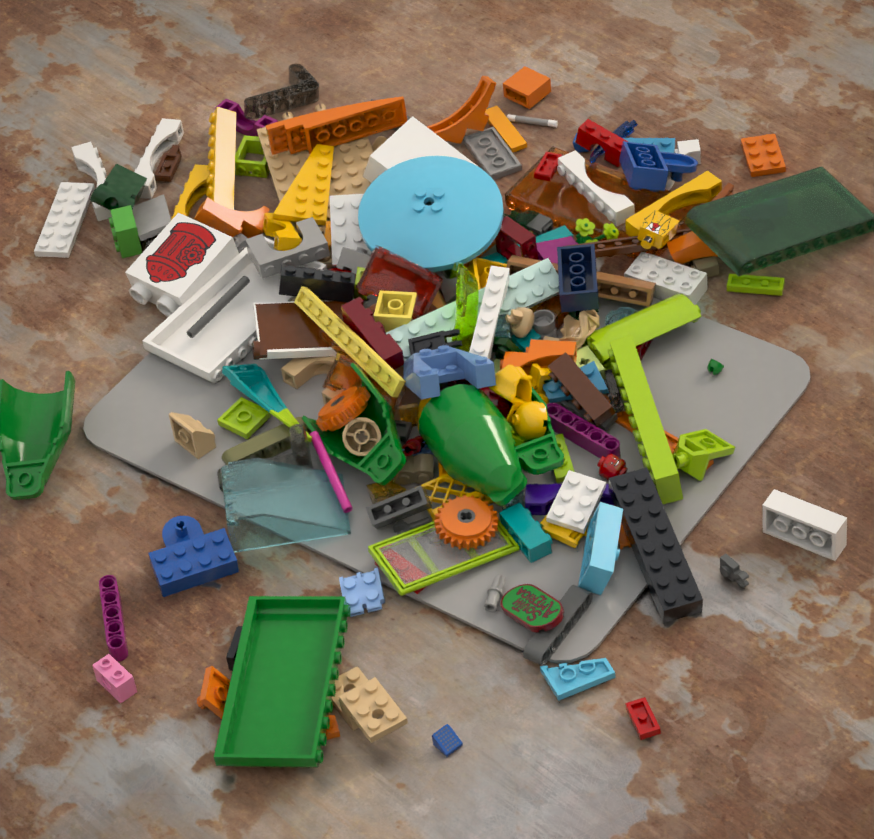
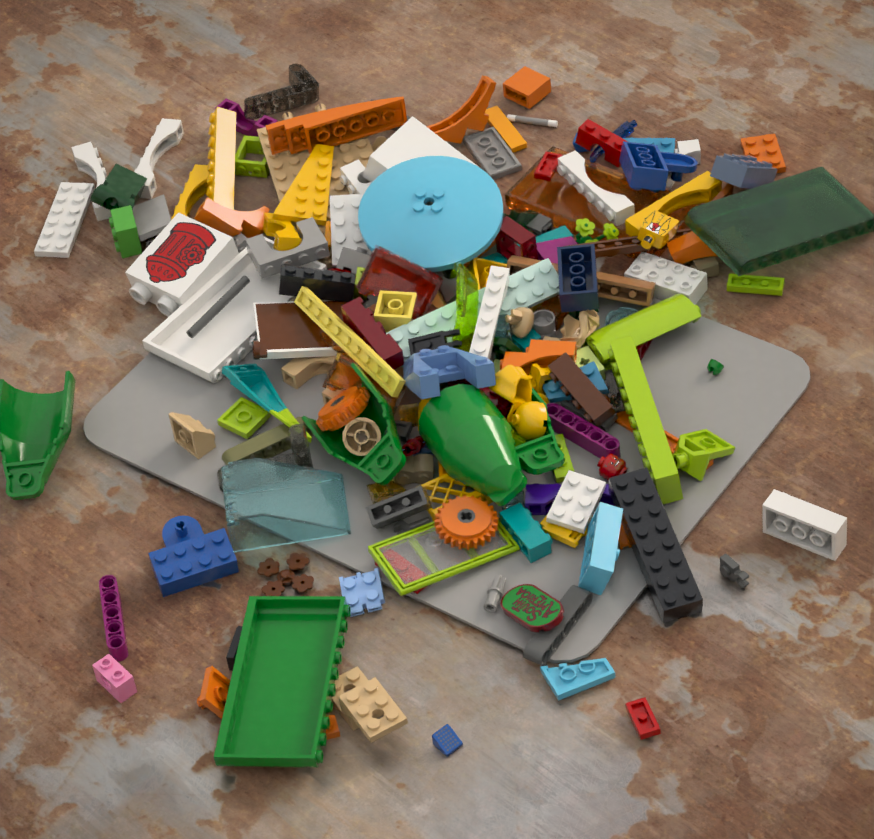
reddish brown hinge [154,145,182,182] -> none
dark pink piece [309,431,353,513] -> none
none -> reddish brown plant [257,553,314,596]
none -> white arch [339,159,373,194]
none -> sand blue brick [710,153,778,189]

